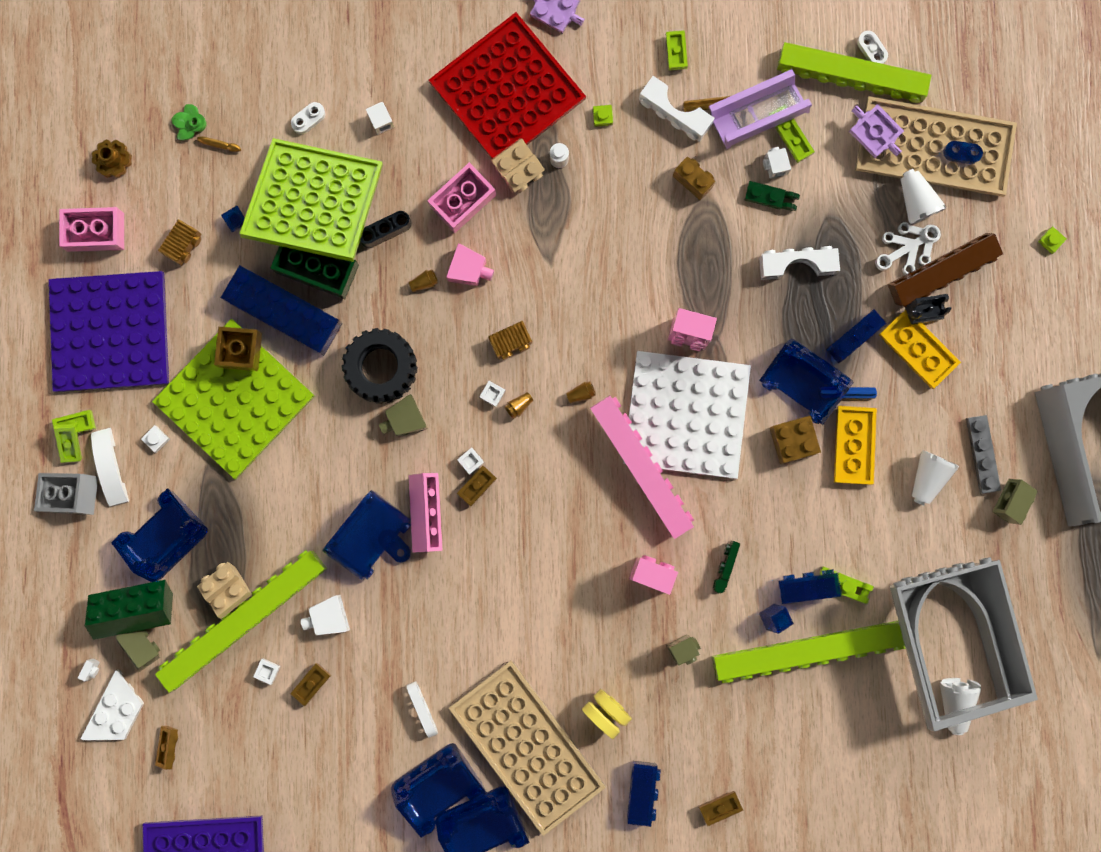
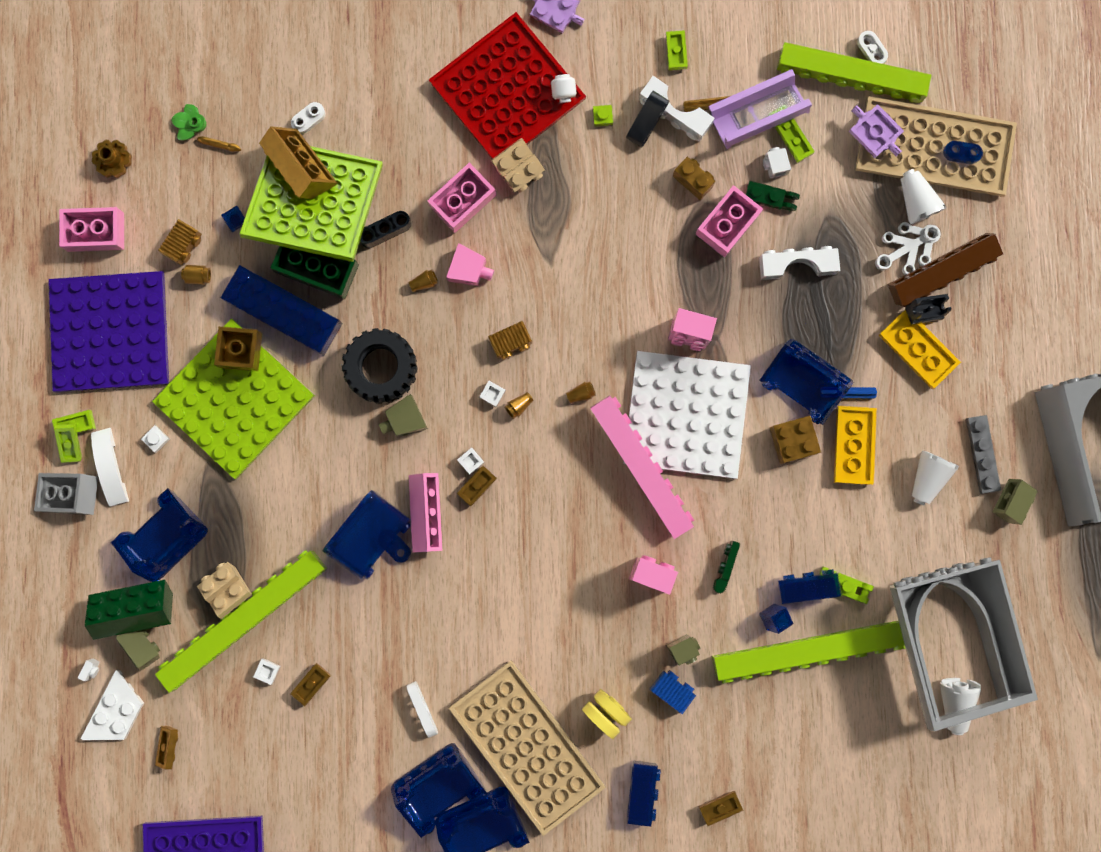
white torso [301,595,350,635] -> none
white panel [366,102,394,135] -> none
white brick [550,143,569,168] -> none
clear blue brick [826,309,887,363] -> none
lime plate [1038,226,1067,254] -> none
none -> pearl gold brick [181,265,211,285]
none -> pearl gold slope [259,126,337,199]
none -> white head [551,74,577,103]
none -> black beam [626,90,670,148]
none -> blue brick [650,670,696,714]
none -> bright pink brick [696,185,763,258]

